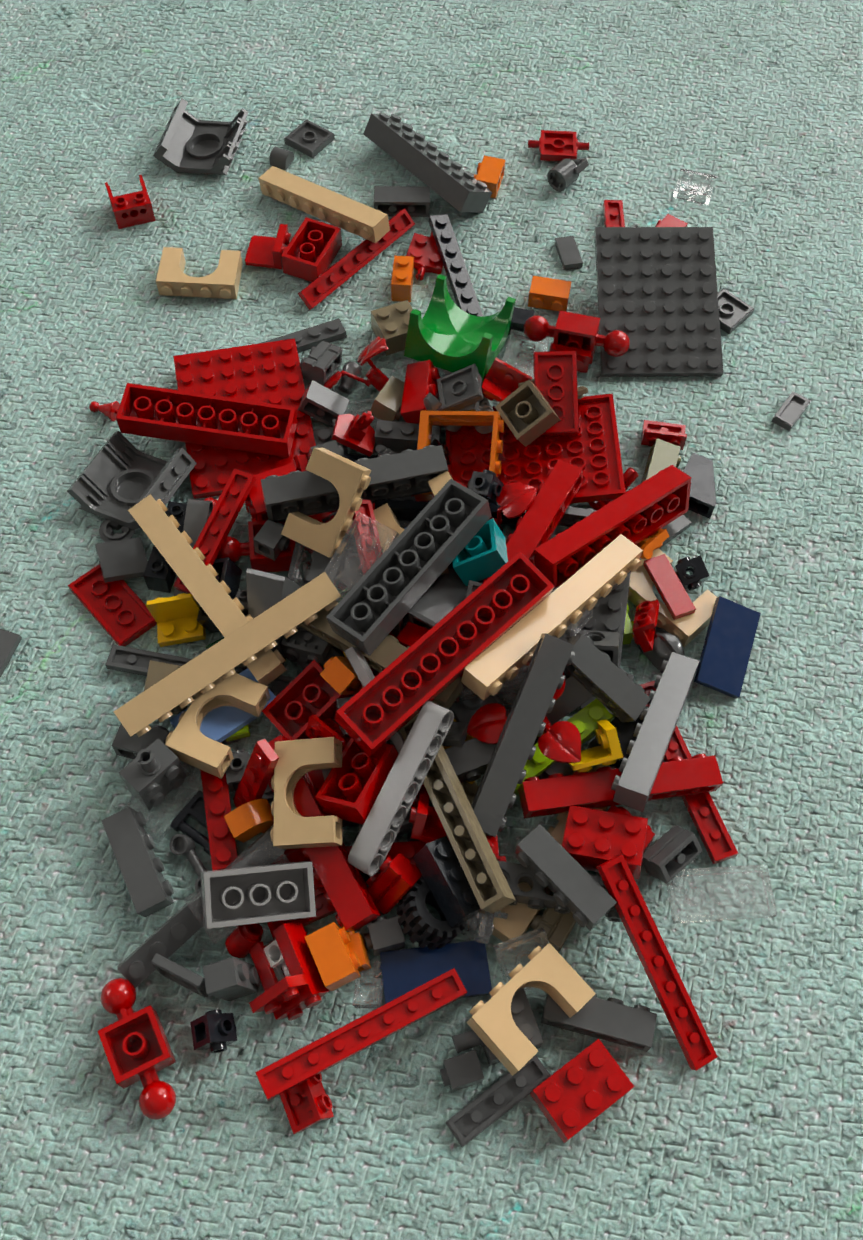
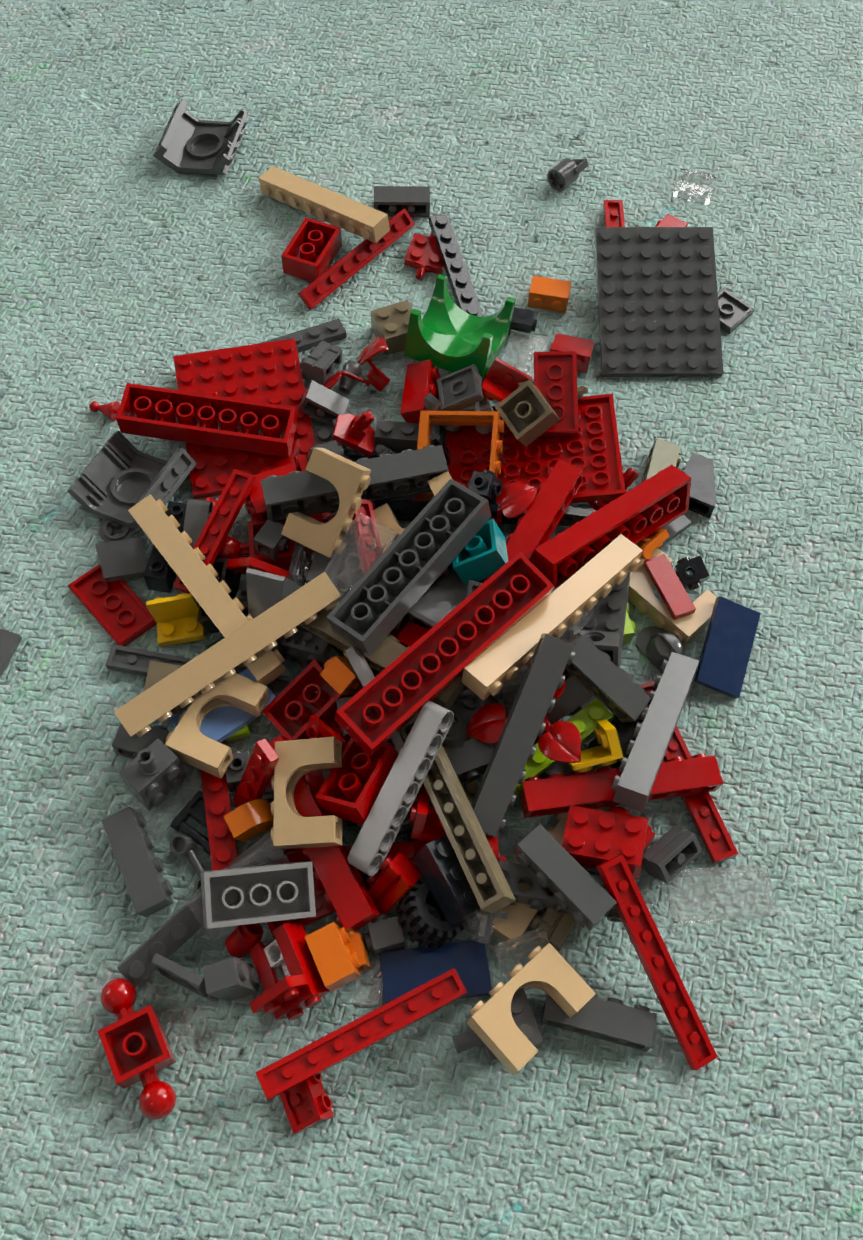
red piece [105,175,156,229] -> none
tan arch [156,247,243,299] -> none
black brick [190,1009,237,1053] -> none
red bracket [245,224,292,269] -> none
dark grey brick [269,146,294,170] -> none
dark grey tile [284,119,335,158] -> none
dark grey brick [363,112,492,213] -> none
dark tan brick [370,376,404,421] -> none
orange brick [391,255,414,302] -> none
dark grey brick [440,1050,484,1093] -> none
dark grey tile [446,1055,551,1148] -> none
orange brick [474,155,506,199] -> none
red brick [524,311,630,364] -> none
red plate [528,130,589,161] -> none
red brick [530,1039,635,1143] -> none
dark grey tile [555,236,583,270] -> none
red bracket [632,599,660,652] -> none
red bracket [641,420,687,450] -> none
tile [771,392,811,431] -> none
none -> red tile [226,557,290,578]

